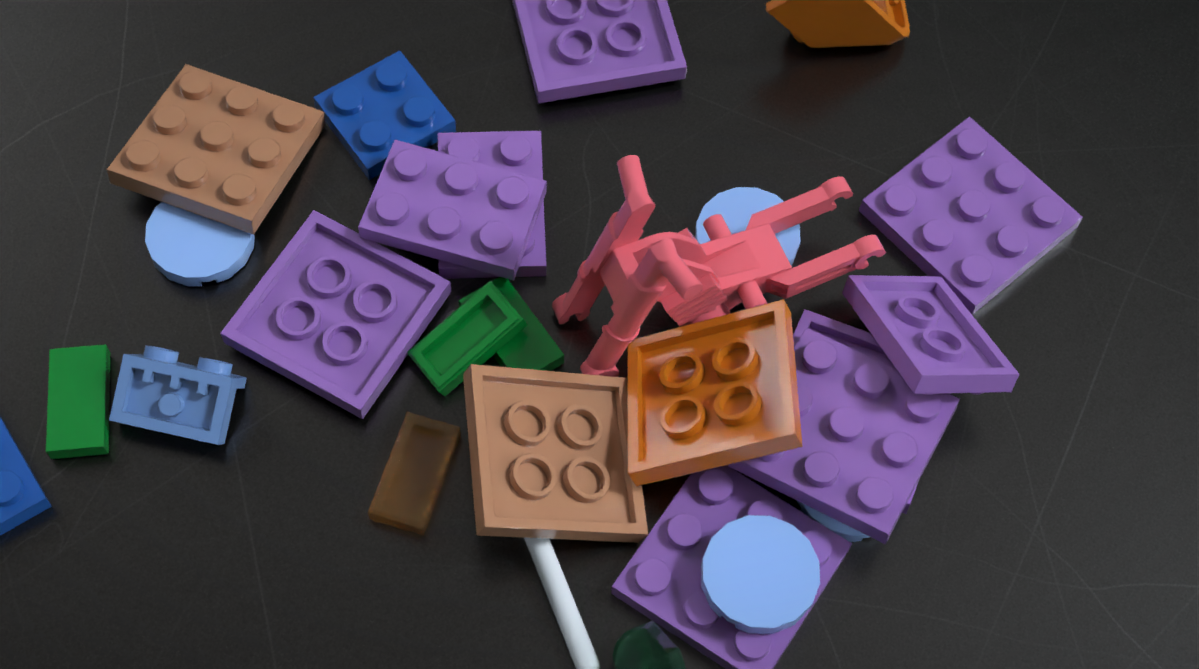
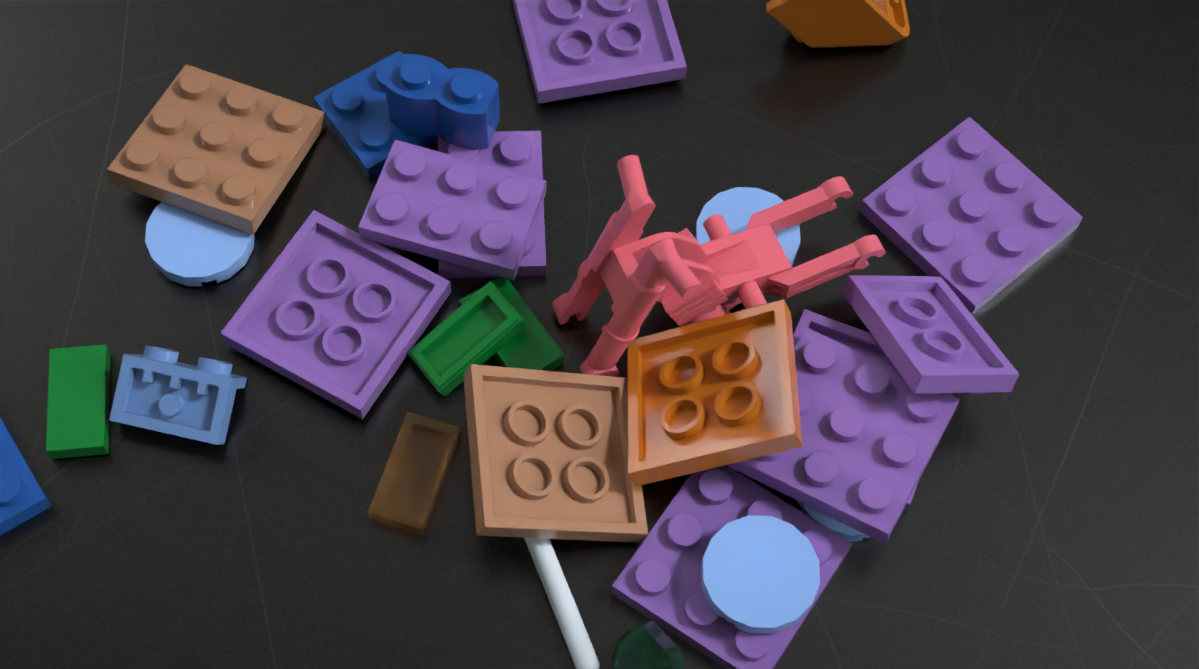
none -> blue brick [385,54,500,150]

